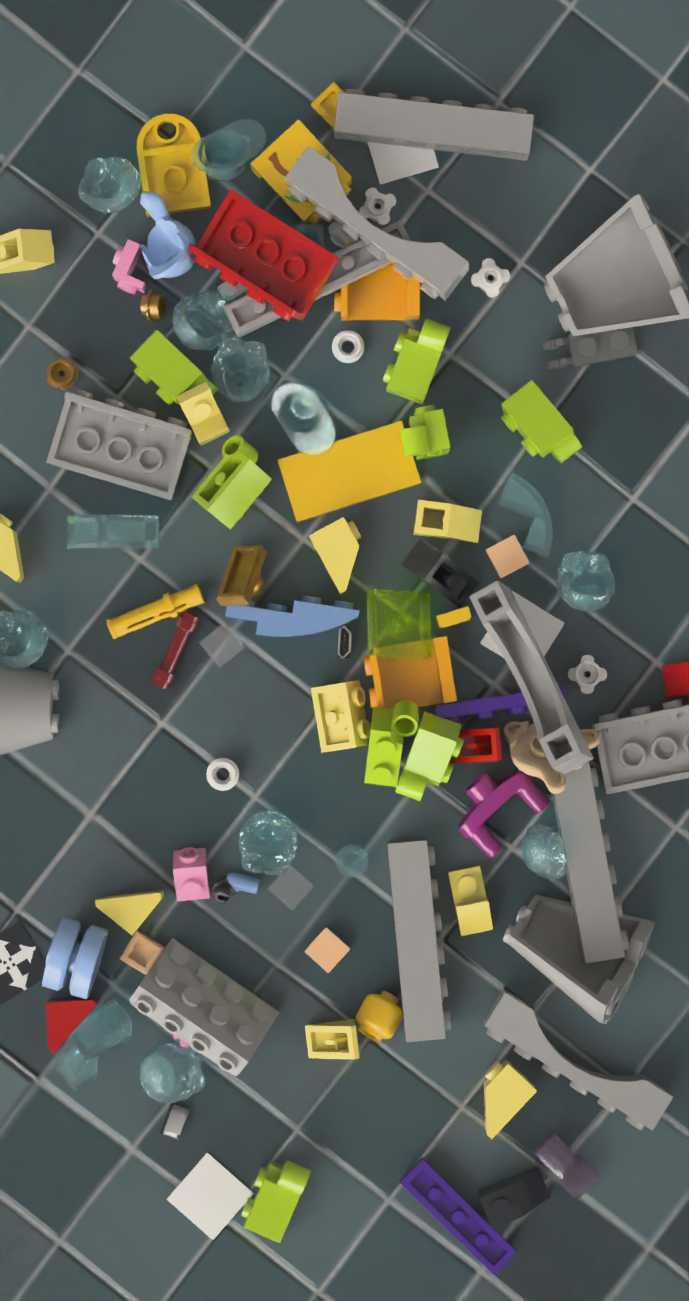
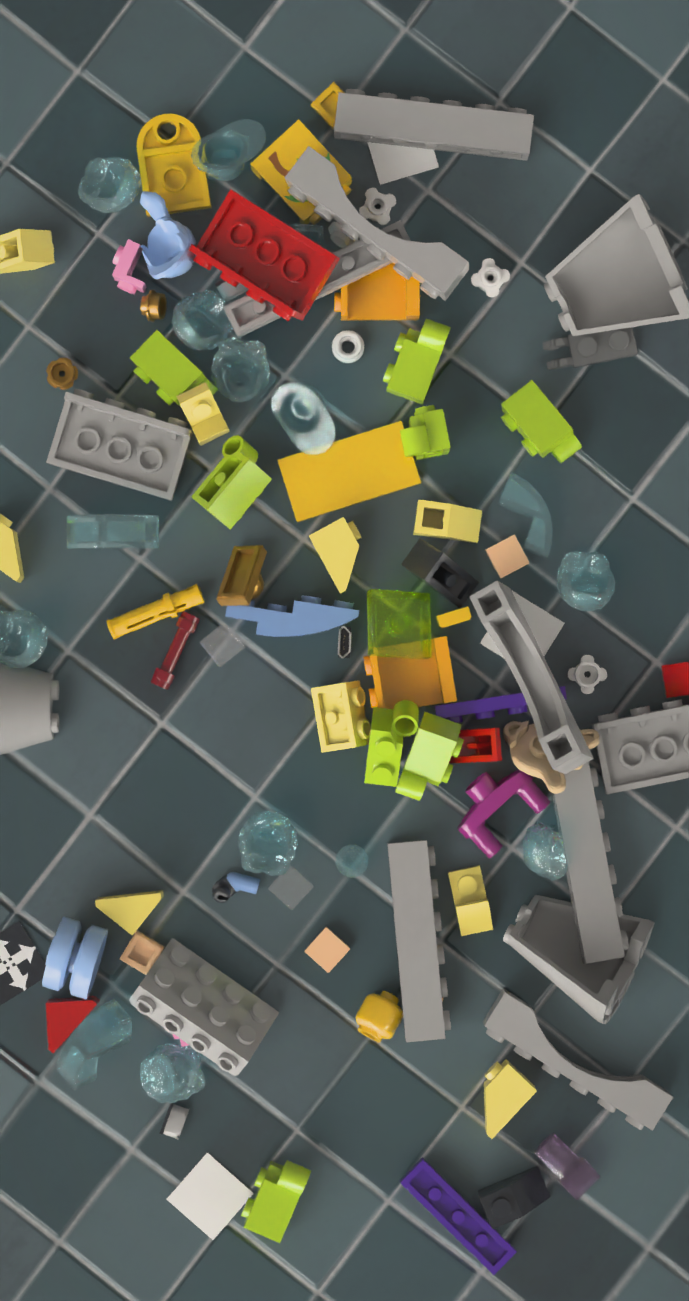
bright pink bracket [173,847,210,901] -> none
white plate [206,758,239,791] -> none
light yellow slope [305,1019,359,1059] -> none

